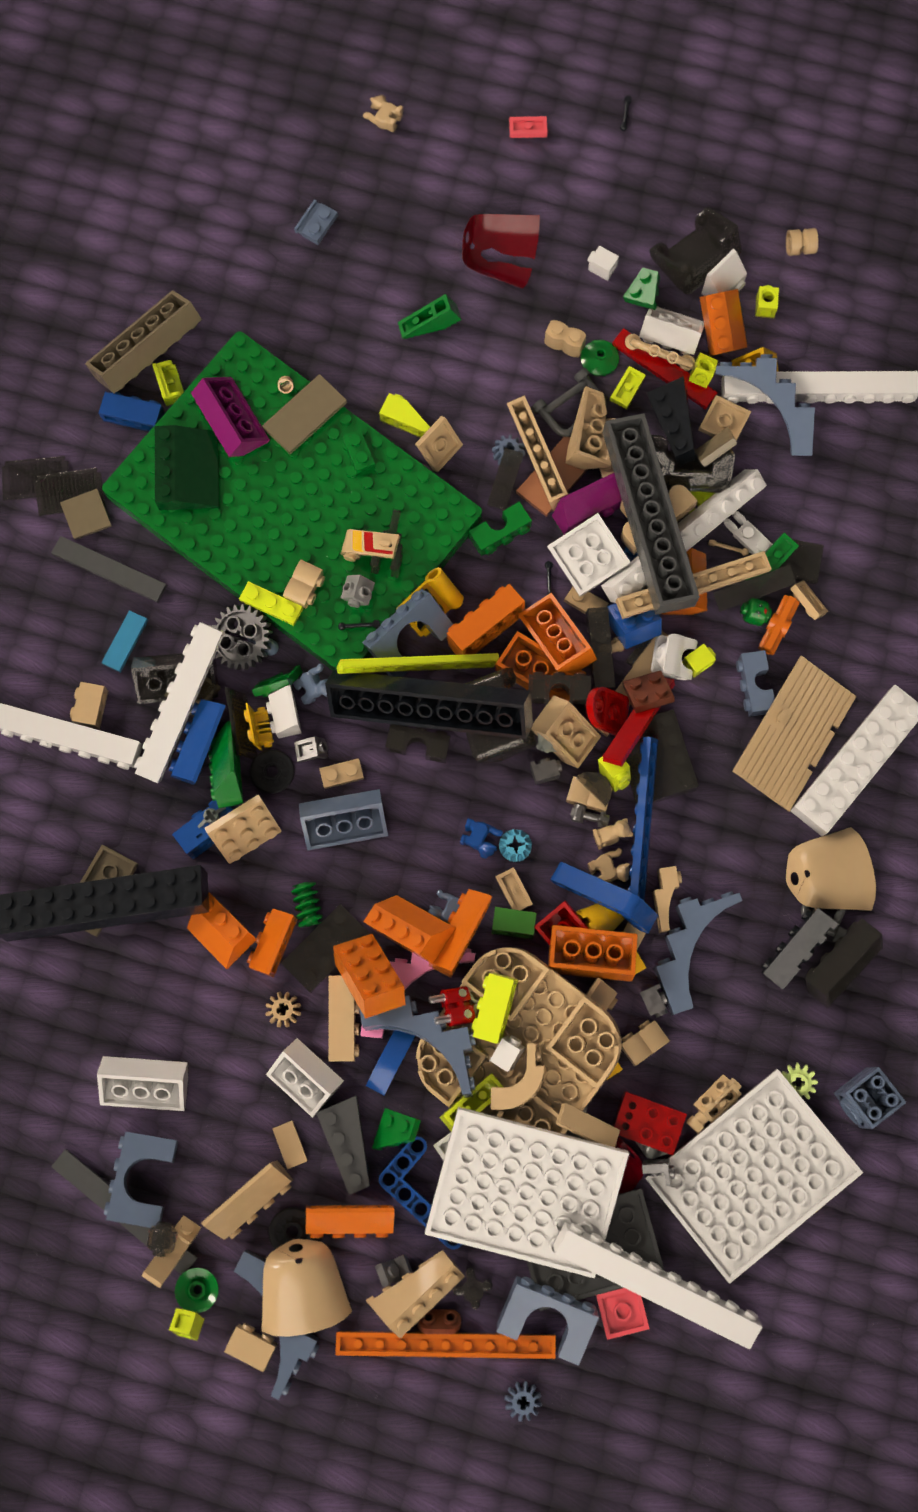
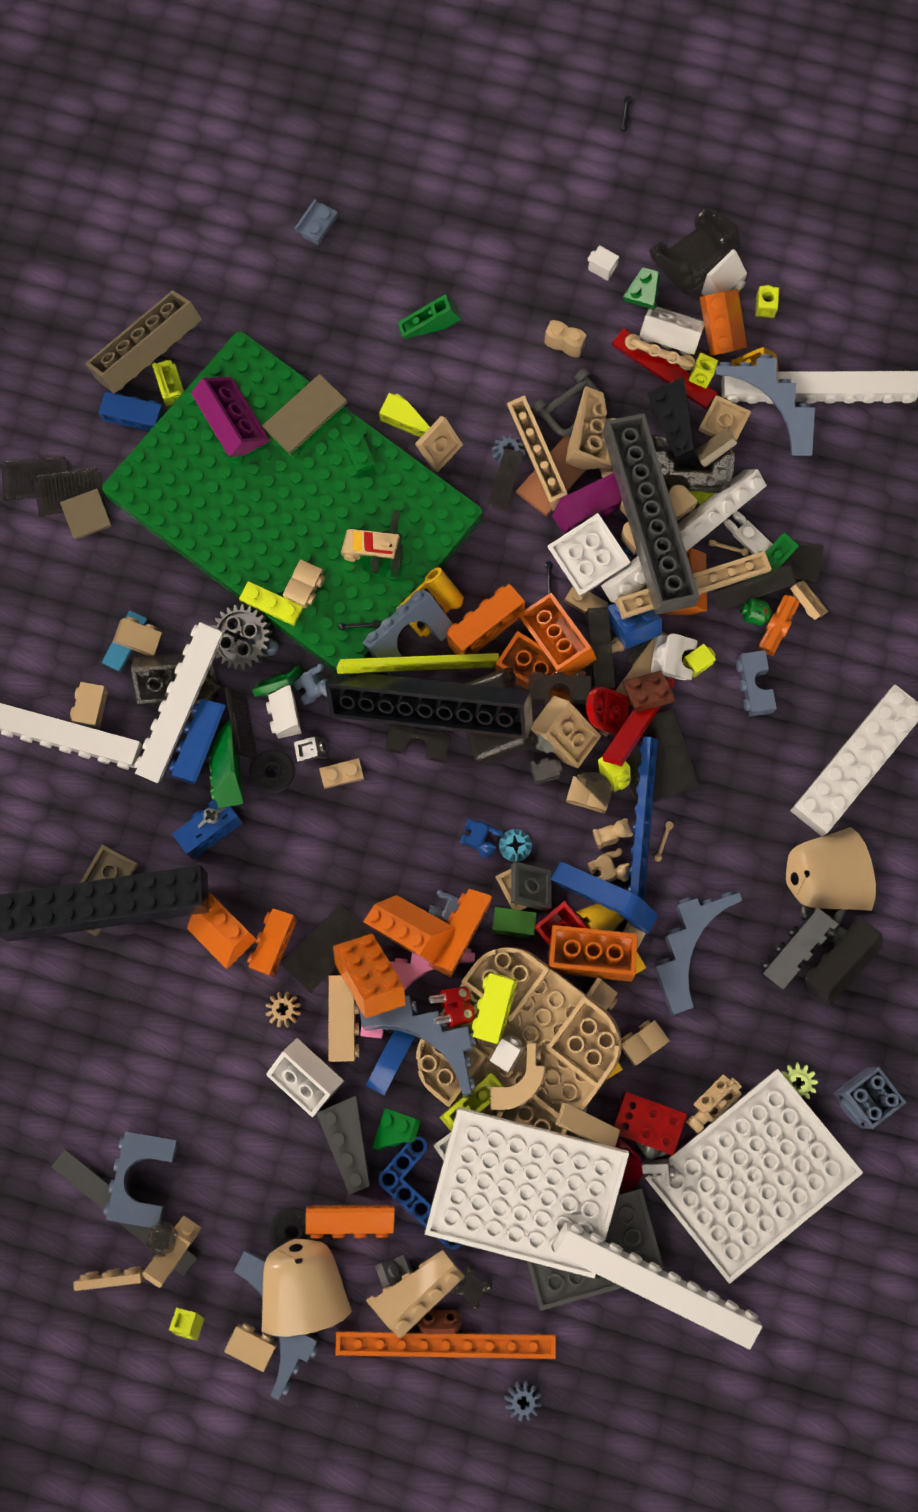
dark grey tile [51,536,167,603] -> none
white slope [97,1056,188,1111] -> none
dark green slope [155,425,219,510] -> none
green dish [175,1267,219,1313] -> none
tan slope [201,1160,293,1240] -> none
tan plate [204,794,282,864] -> none
yellow hinge [244,703,274,751] -> none
tan tile [273,1120,308,1169] -> none
tan hinge [278,376,294,394] -> none
green piece [291,882,323,928] -> none
sand blue slope [299,789,388,851] -> none
light grey brick [341,575,375,608] -> none
tan animal [363,95,403,133] -> none
dark red piece [462,214,540,289] -> none
green arch [469,501,532,557] -> none
sand blue arch [497,1276,599,1366] -> none
coral plate [509,116,547,138] -> none
flat silver bar [570,804,610,828] -> none
green dish [581,340,619,376] -> none
coral plate [596,1287,650,1340] -> none
neon yellow plate [610,366,646,409] -> none
flat silver brick [640,984,668,1018] -> none
tan slope [652,866,682,933] -> none
tan door [732,656,856,812] -> none
tan wheel [786,228,818,256] -> none
none -> tan plate [74,1266,147,1291]
none -> tan brick [113,617,162,657]
none -> dark grey plate [511,862,551,911]
none -> tan hinge [654,821,674,862]

